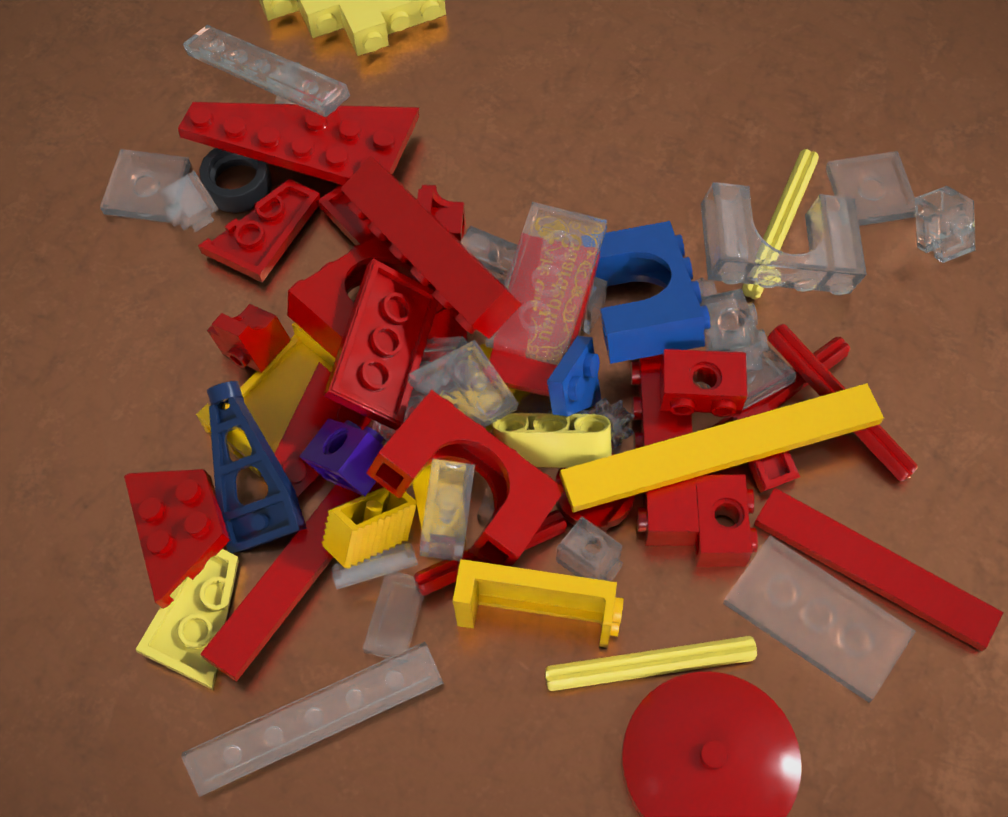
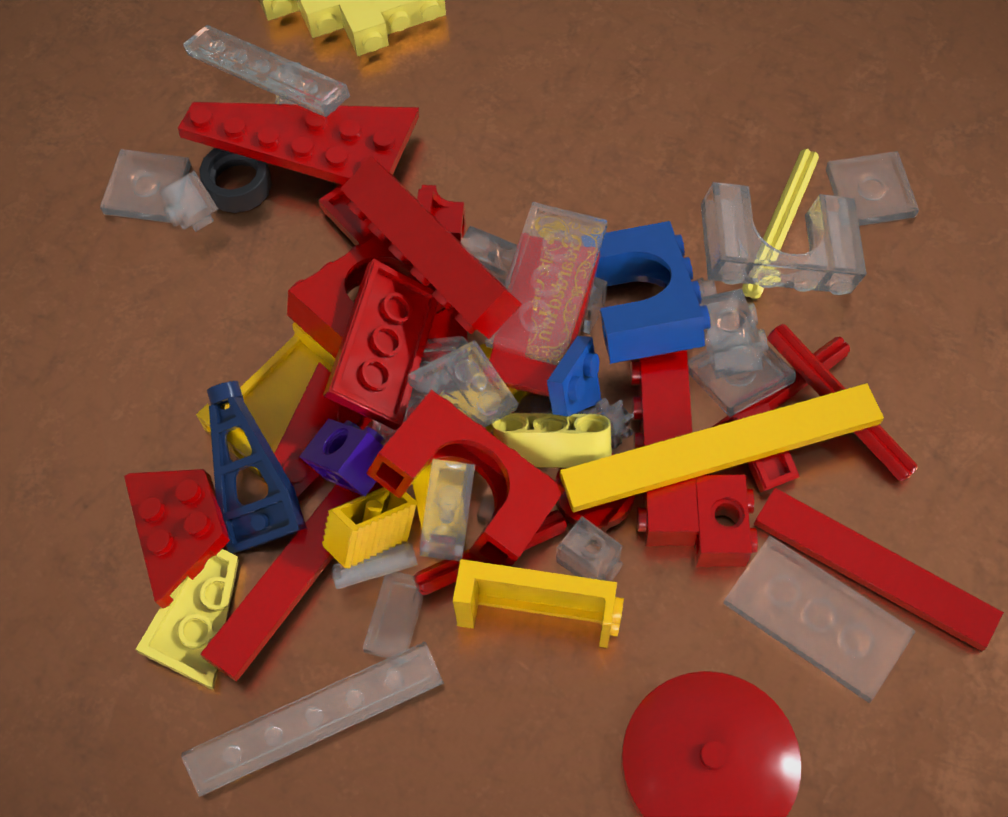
red wing [198,179,321,283] -> none
red brick [207,304,291,373] -> none
light yellow axle [545,636,757,691] -> none
red brick [660,349,747,417] -> none
clear brick [915,186,976,263] -> none

